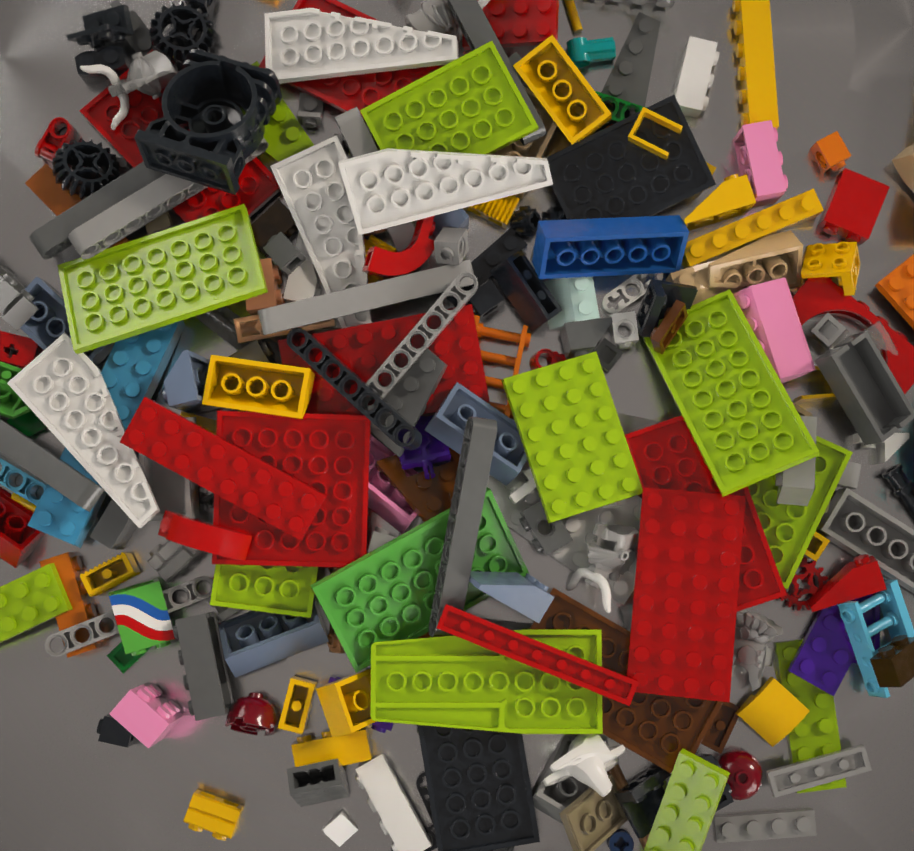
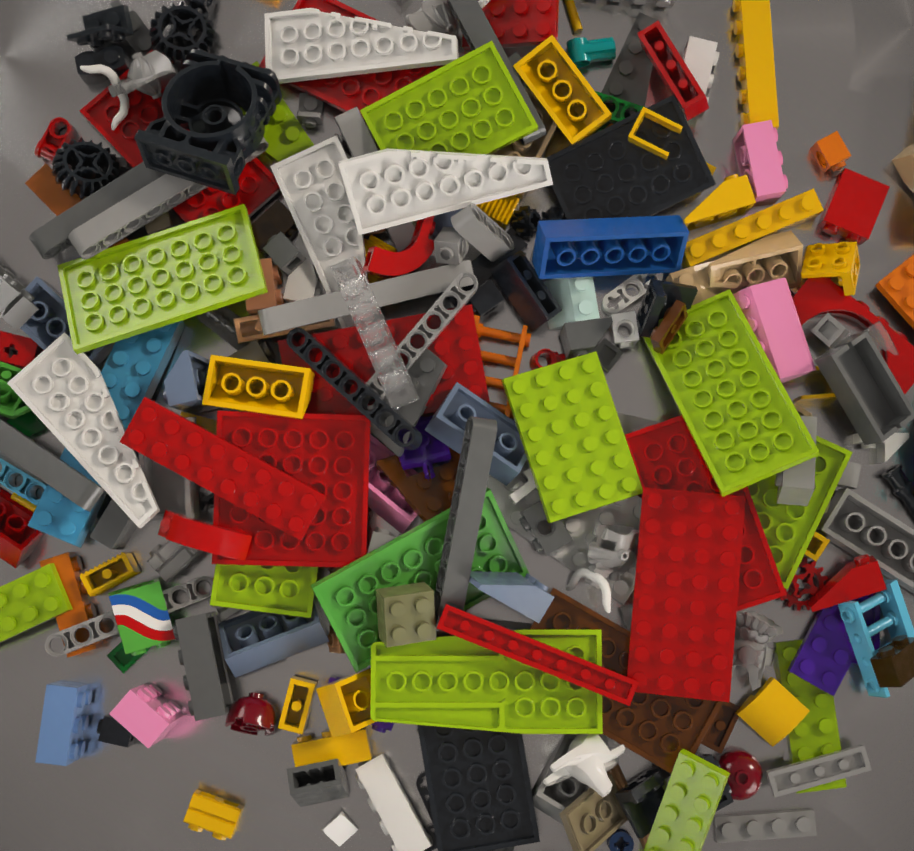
none -> medium blue brick [35,680,92,766]
none -> clear brick [331,256,419,409]
none -> olive brick [376,582,436,647]
none -> light grey beam [451,203,514,262]
none -> red brick [637,20,709,121]

